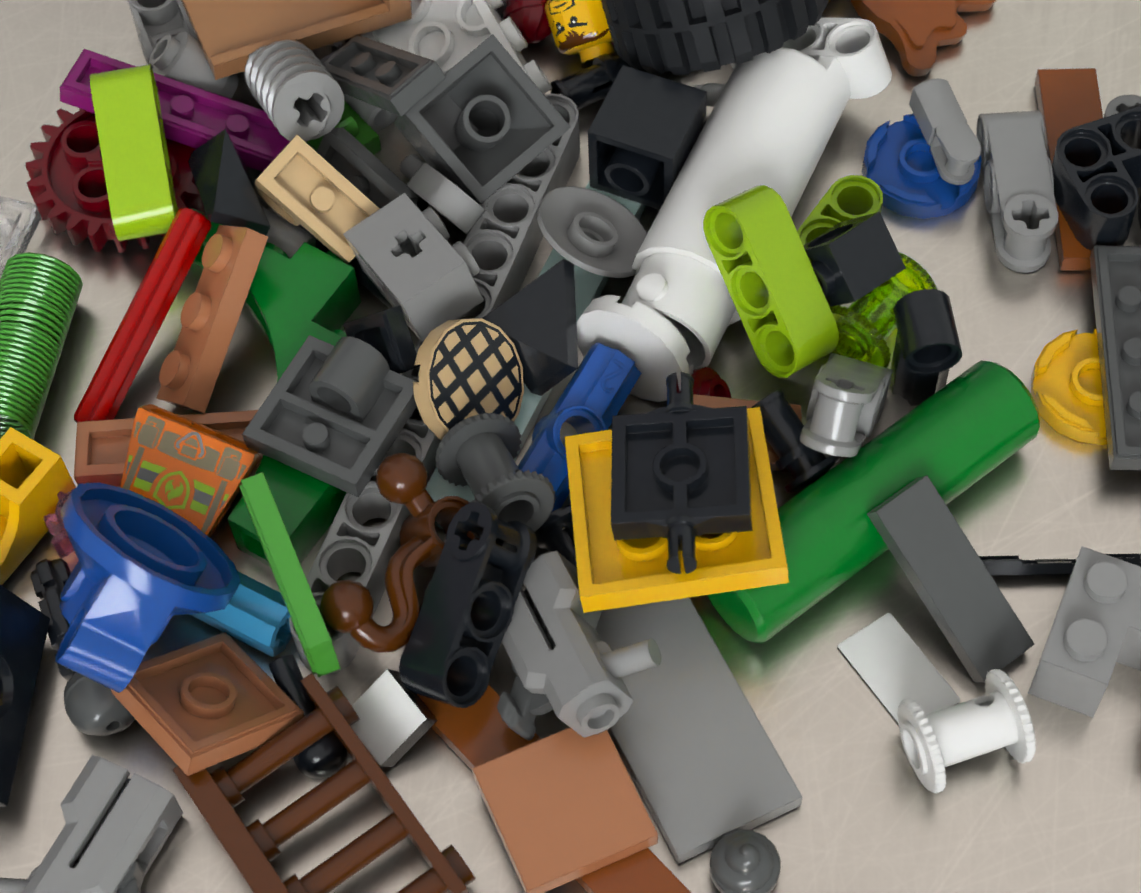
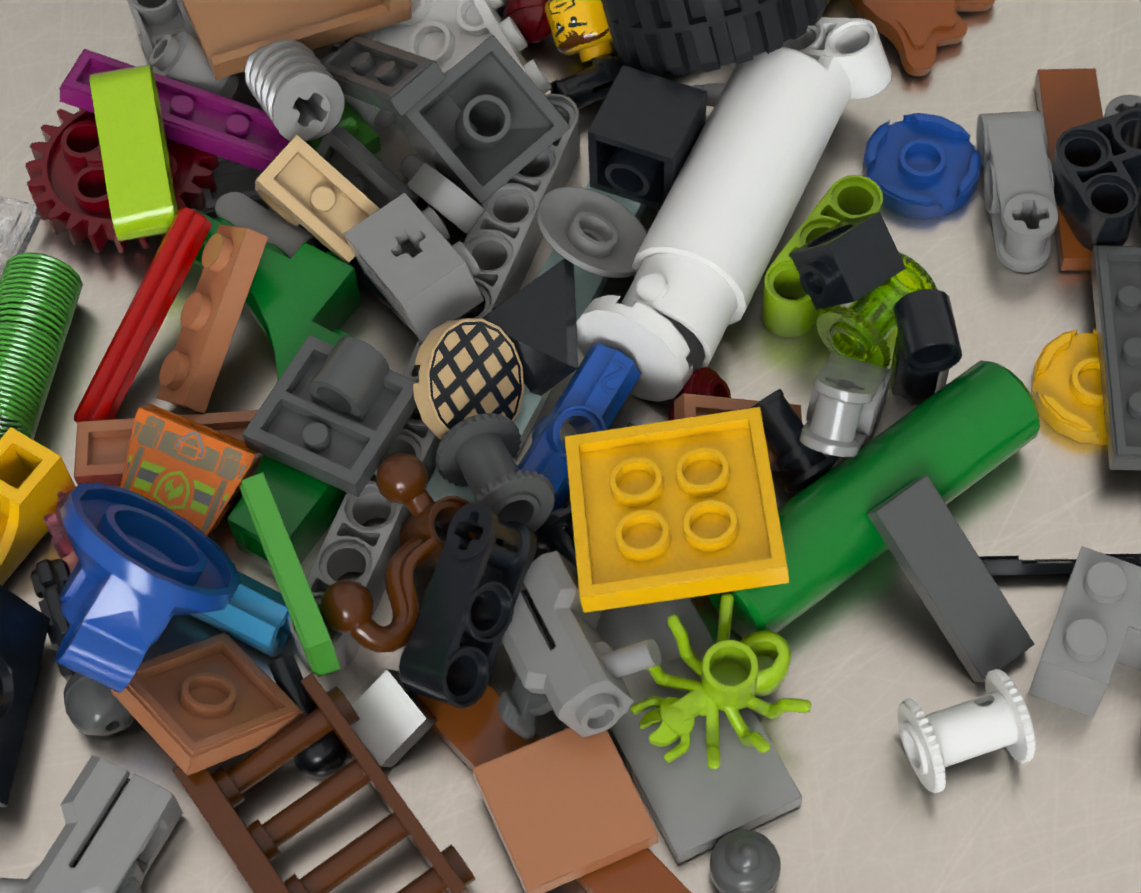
black slope [188,129,271,236] -> none
black tile [343,305,420,374] -> none
black plate [611,372,753,574] -> none
lime beam [703,185,839,378] -> none
white sticker [838,613,960,722] -> none
light grey bar [909,79,982,185] -> none
none -> lime animal [630,593,812,769]

